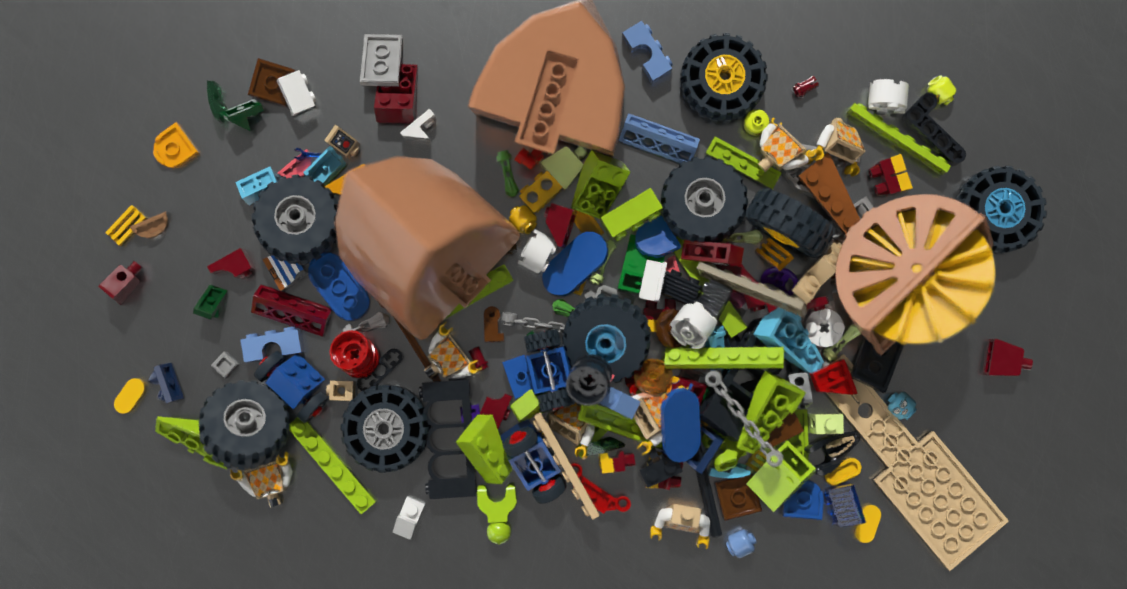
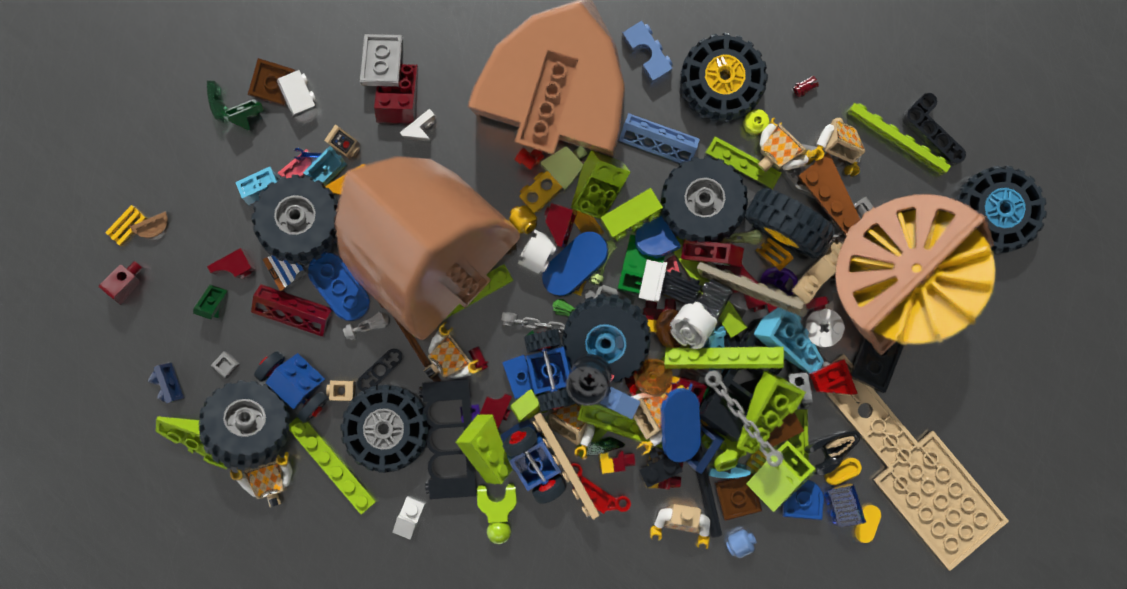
yellow tile [114,378,146,414] -> none
light orange tile [153,122,200,168] -> none
medium blue arch [240,327,305,363] -> none
red wheel [330,330,380,378] -> none
reddish brown leg [484,306,505,343] -> none
bright green piece [496,150,520,197] -> none
clear pink piece [729,292,746,309] -> none
yellowish green torso [808,413,844,434] -> none
yellowish green piece [822,324,861,362] -> none
white brick [868,79,909,114] -> none
dark red hips [868,154,913,197] -> none
medium azure head [888,391,917,420] -> none
neon yellow head [927,75,956,105] -> none
dark red torso [983,339,1033,376] -> none

